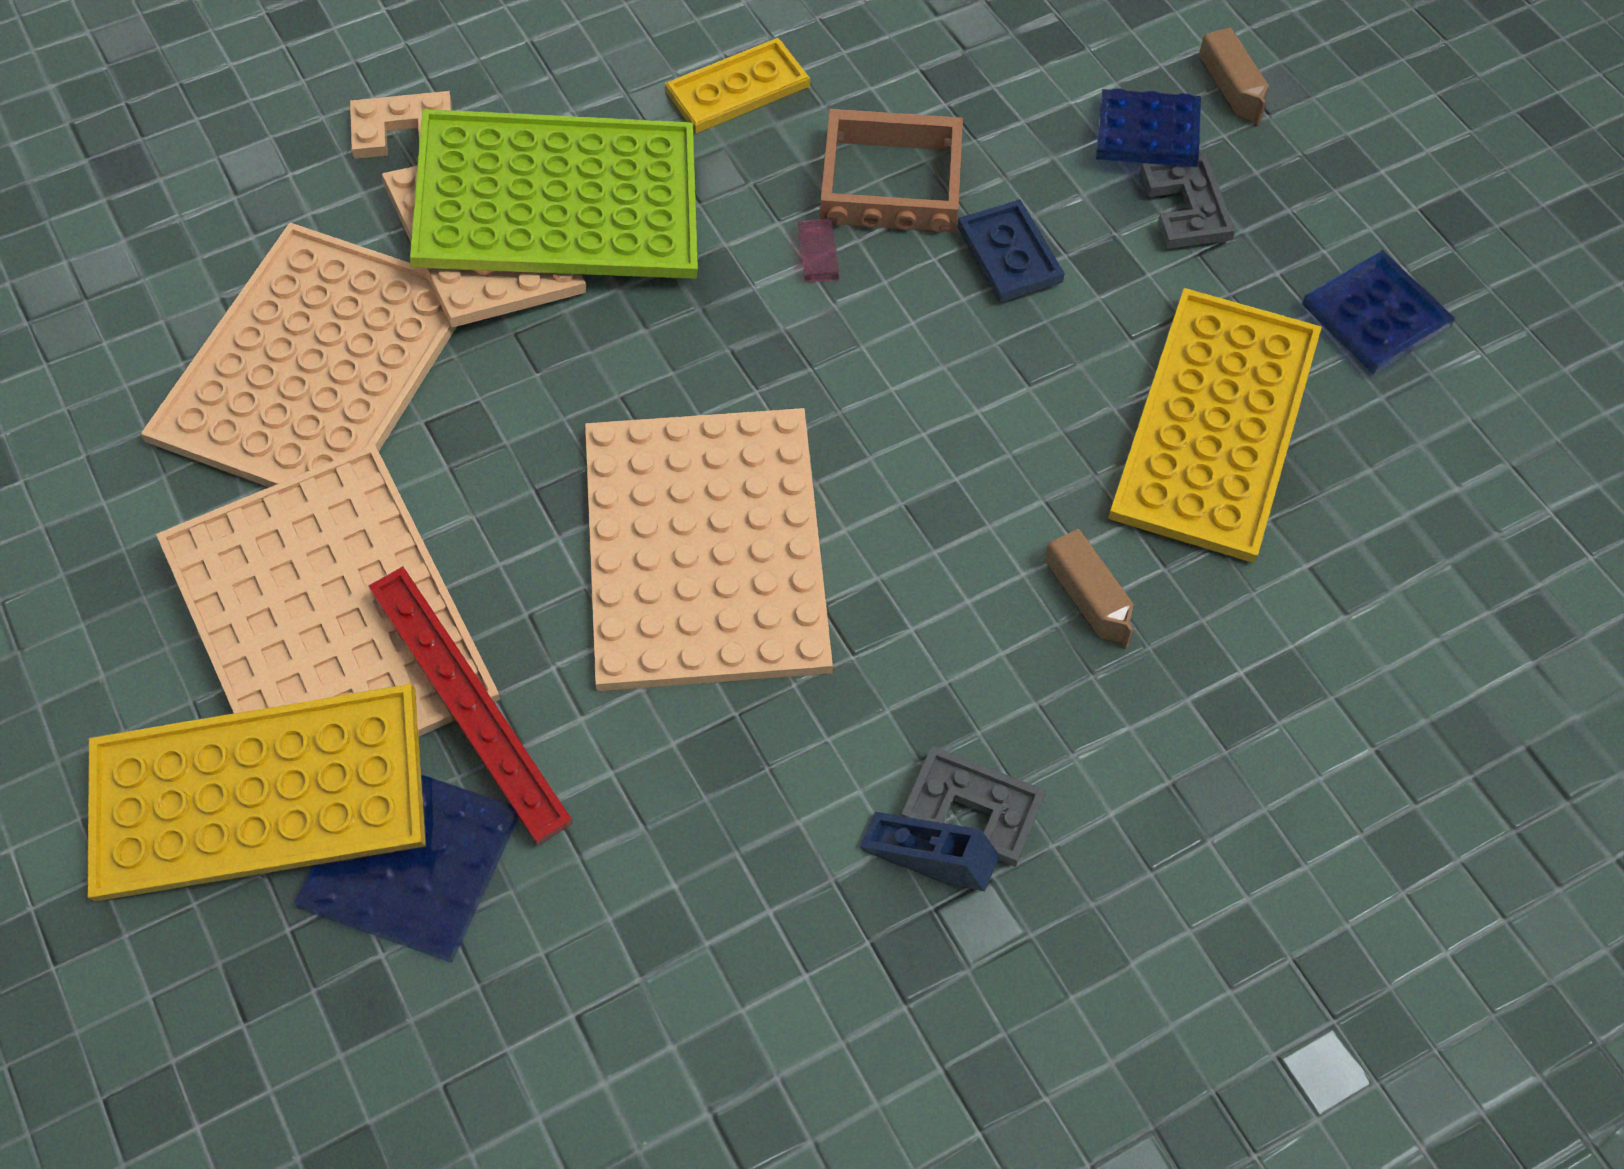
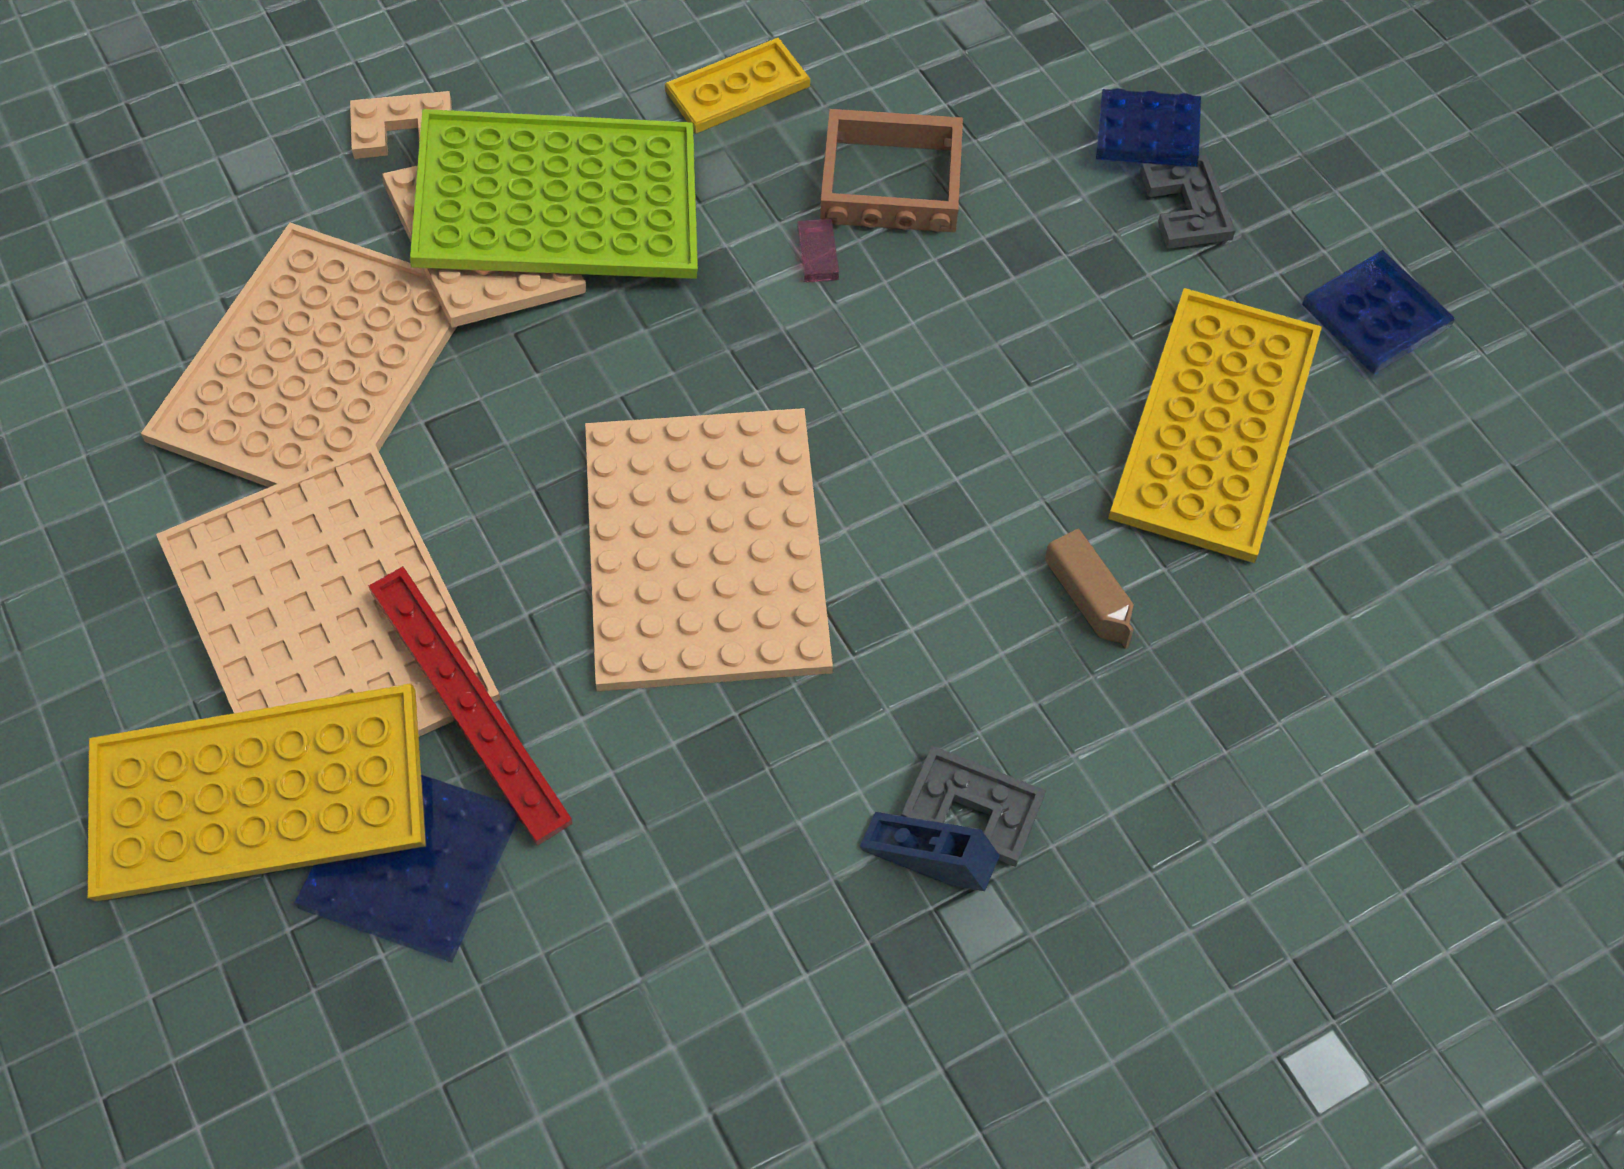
dark blue plate [957,199,1065,302] -> none
medium nougat piece [1199,27,1269,126] -> none

